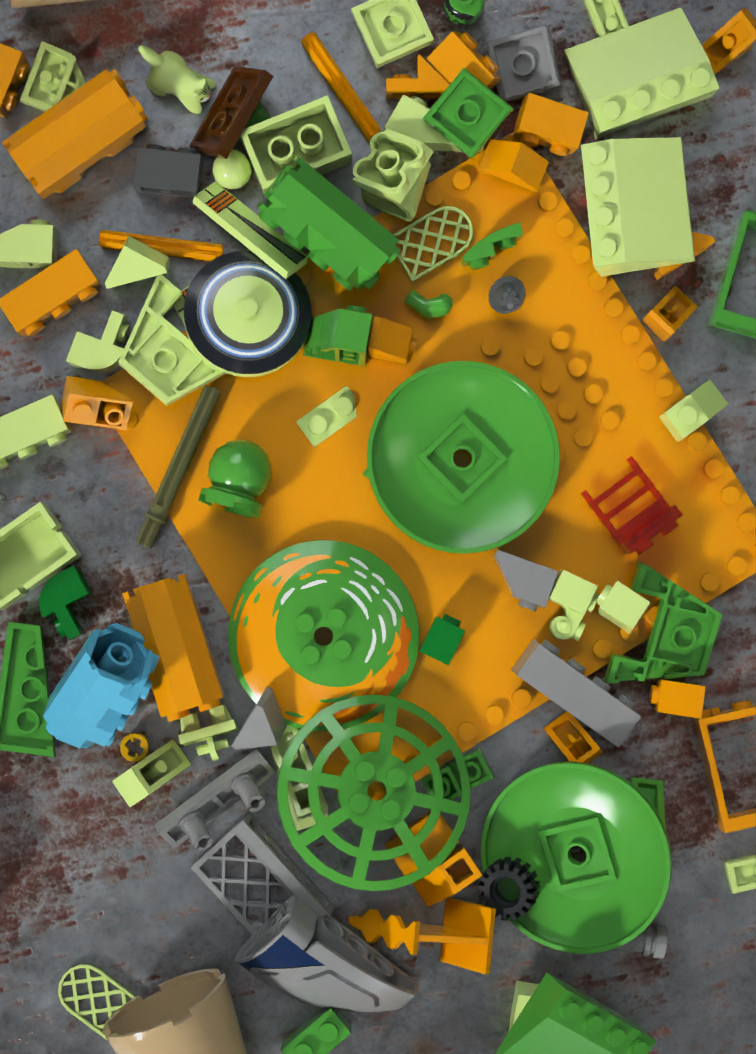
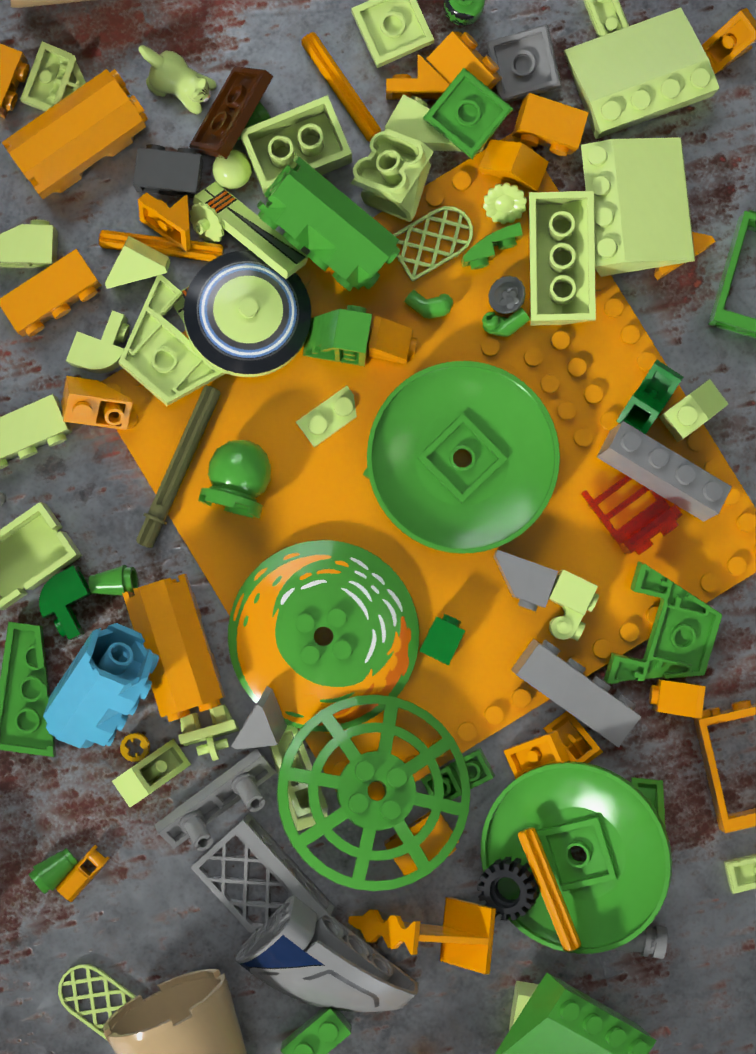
light orange slope [412,844,483,907] -> none
yellowish green brick [597,581,650,634] -> none
light orange slope [642,285,698,342] -> none
none -> bright green cone [29,848,78,894]
none -> light orange bar [56,845,110,902]
none -> bright green cone [89,565,138,596]
none -> light orange slope [138,192,191,252]
none -> yellowish green piece [189,202,224,243]
none -> bright green arm [482,308,530,337]
none -> yellowish green piece [483,182,527,224]
none -> light orange plate [503,730,570,779]
none -> light orange axle [518,827,581,952]
none -> yellowish green slope [529,191,596,326]
none -> light grey brick [597,421,732,522]
none -> green brick [616,360,684,434]

